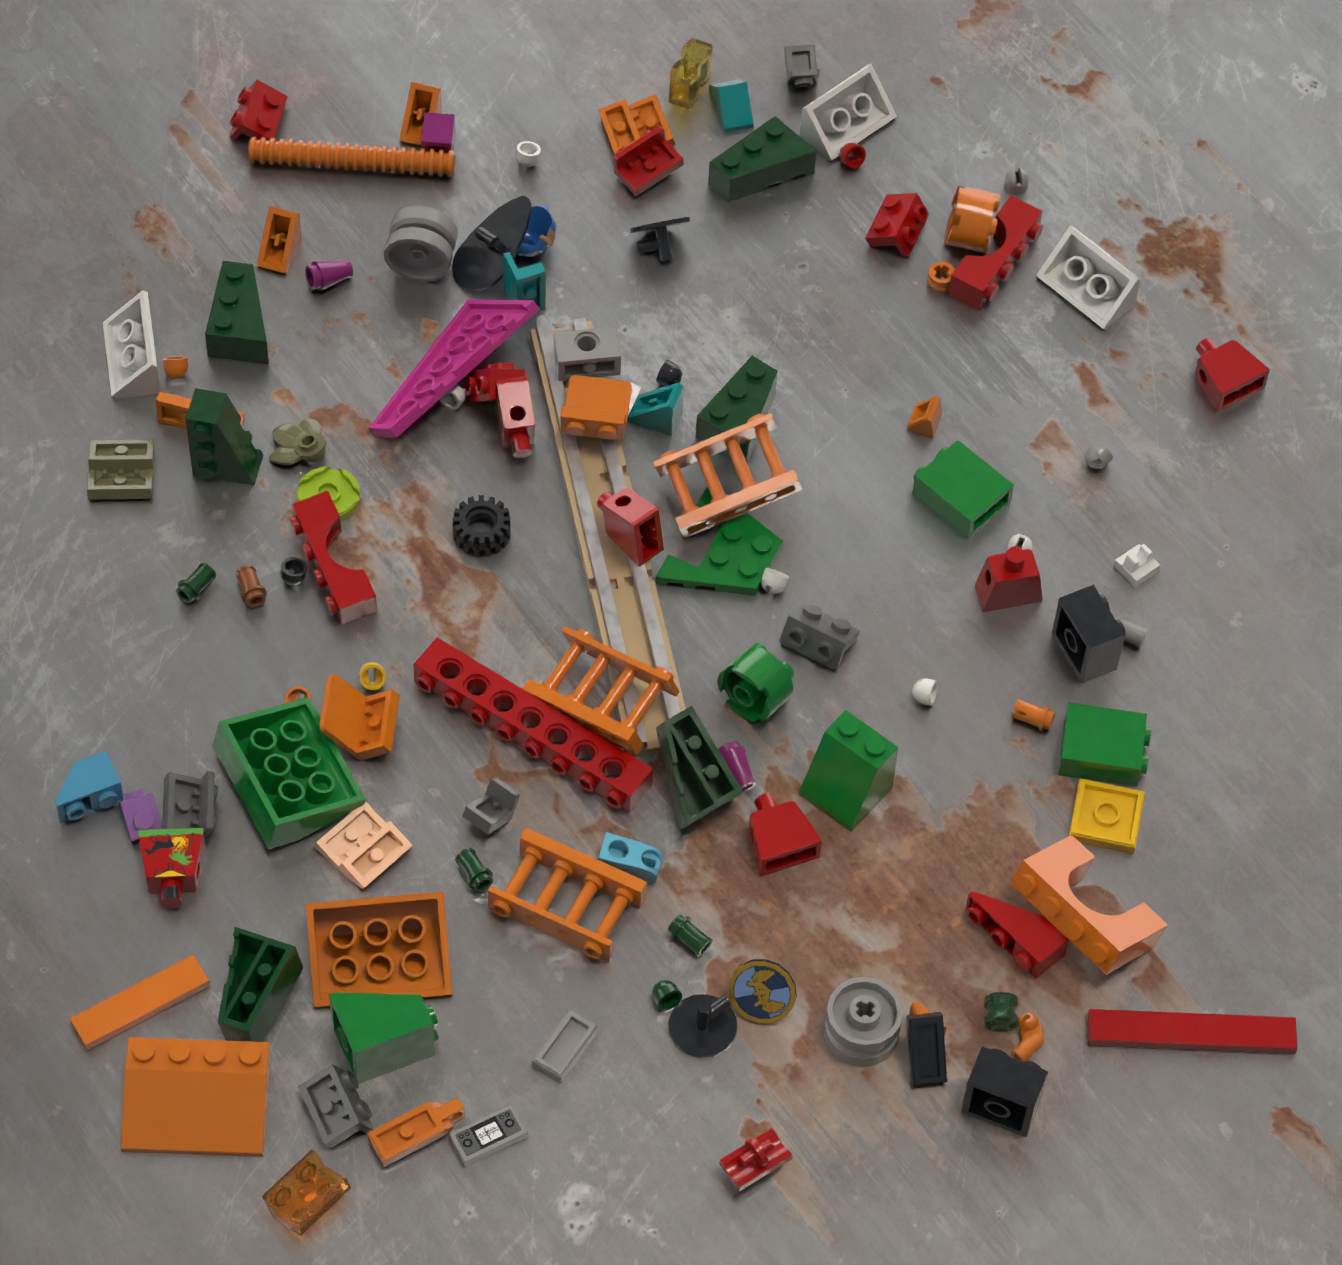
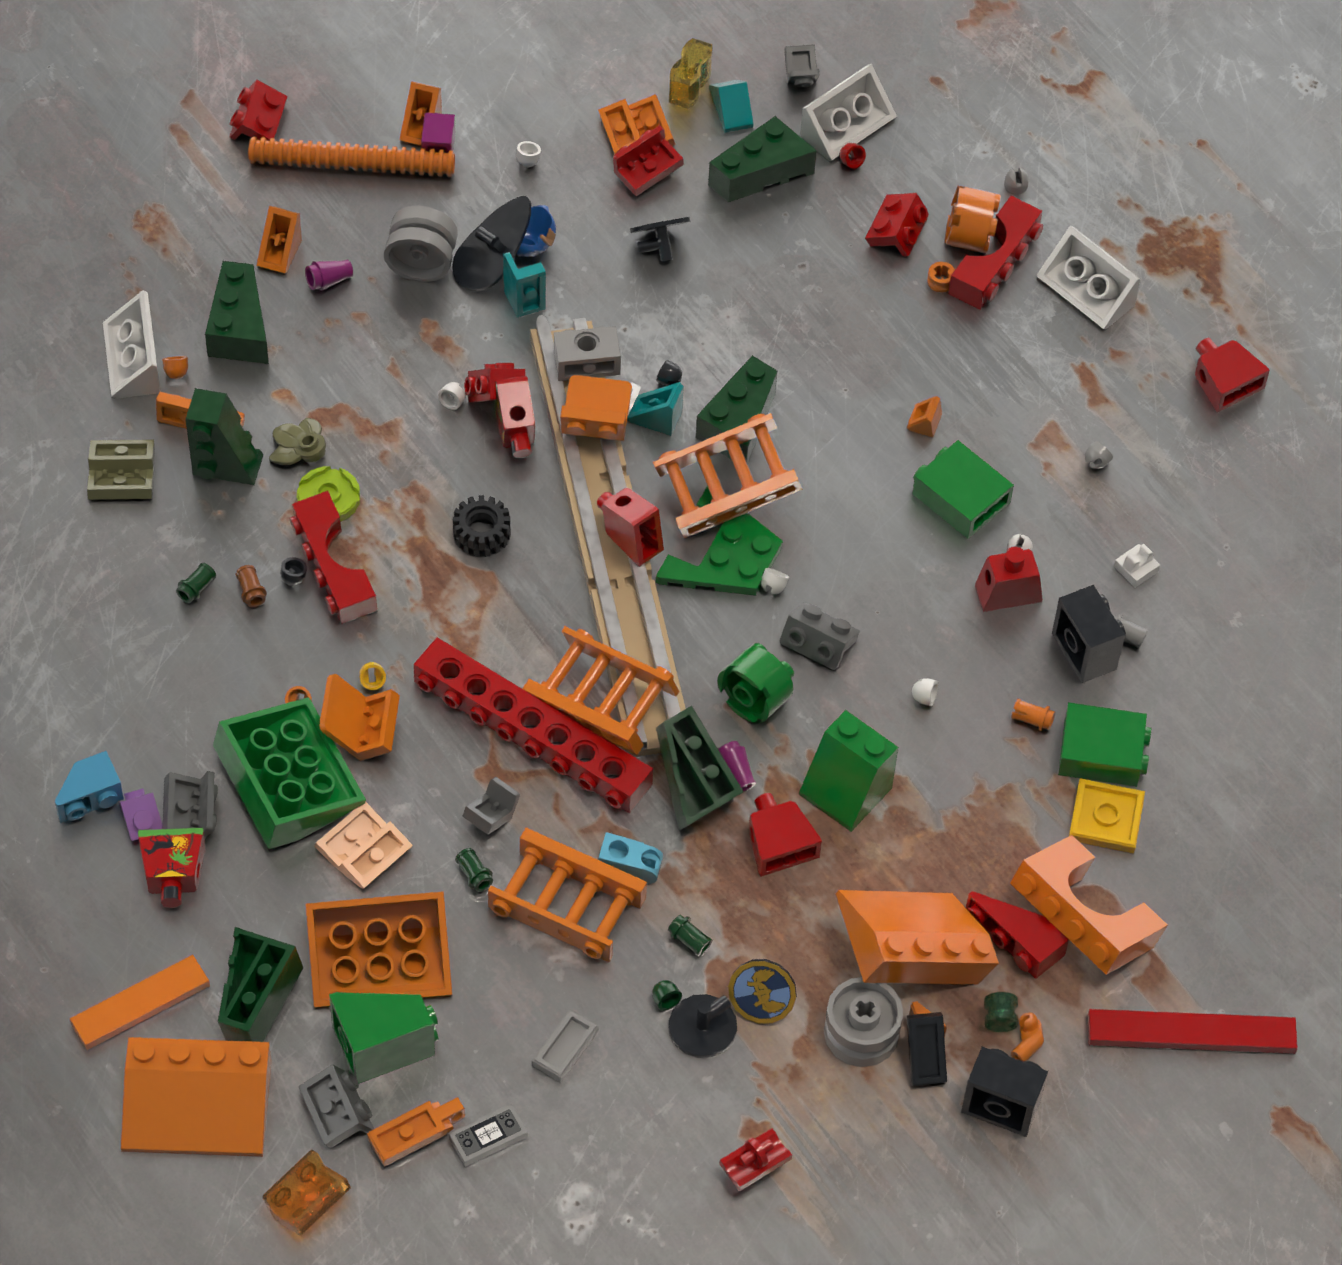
dark pink wing [368,299,540,438] -> none
none -> orange slope [835,890,999,984]

